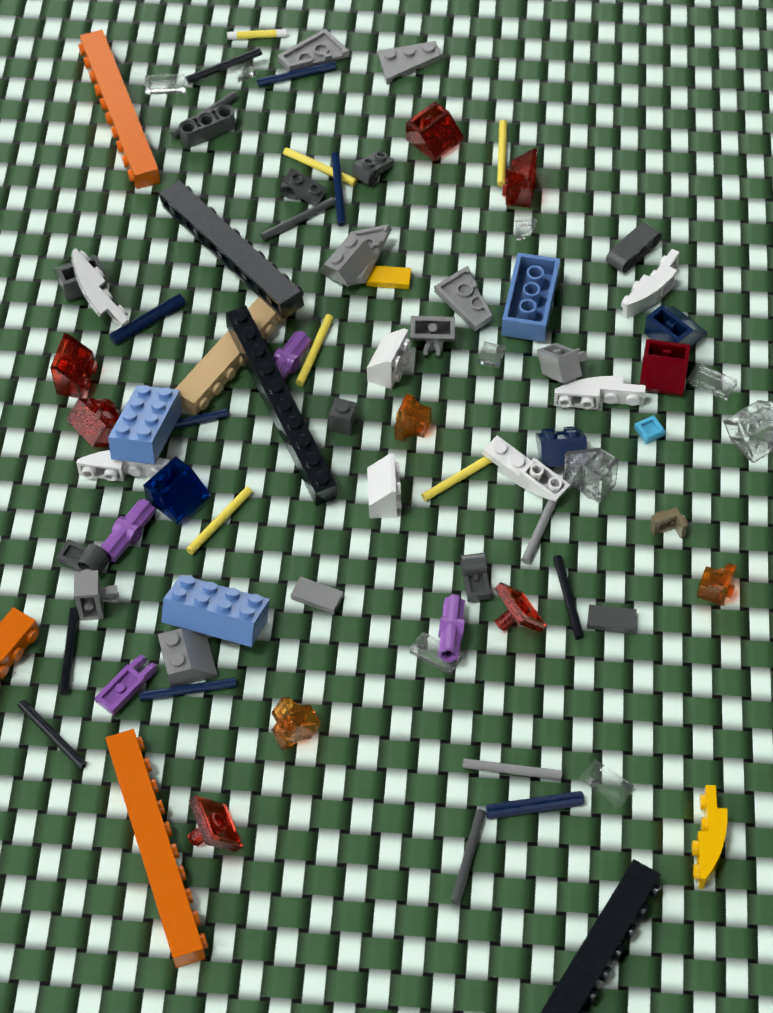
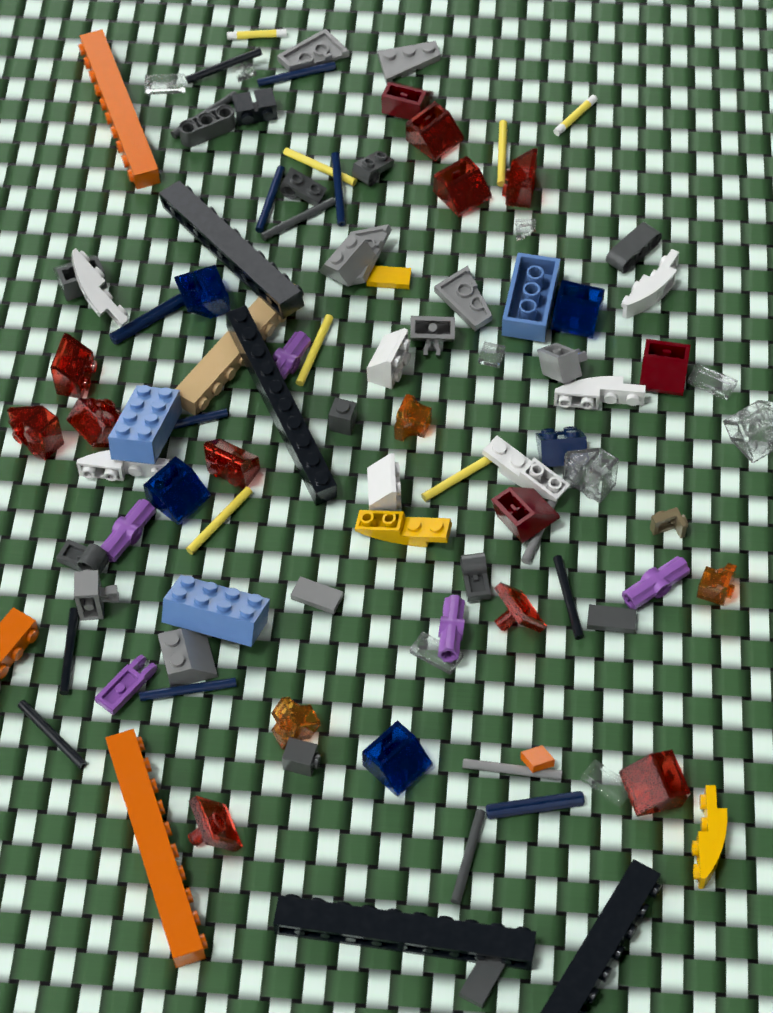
medium azure tile [634,415,666,444] -> none
dark blue slope [644,305,707,347] -> none
none -> clear red slope [7,405,64,460]
none -> clear blue slope [174,265,231,319]
none -> clear red slope [203,439,260,488]
none -> black piece [232,87,278,126]
none -> dark blue bar [255,166,285,233]
none -> black brick [273,894,536,971]
none -> dark grey brick [282,737,321,777]
none -> yellow slope [355,510,452,547]
none -> clear blue slope [362,720,433,797]
none -> dark red slope [381,82,433,123]
none -> clear red slope [433,156,492,217]
none -> dark grey tile [459,956,506,1008]
none -> dark red slope [491,487,560,543]
none -> orange tile [520,745,555,773]
none -> clear blue slope [550,280,605,338]
none -> light yellow bar [553,95,598,136]
none -> clear red slope [619,749,691,817]
none -> medium lavender piece [622,556,690,609]

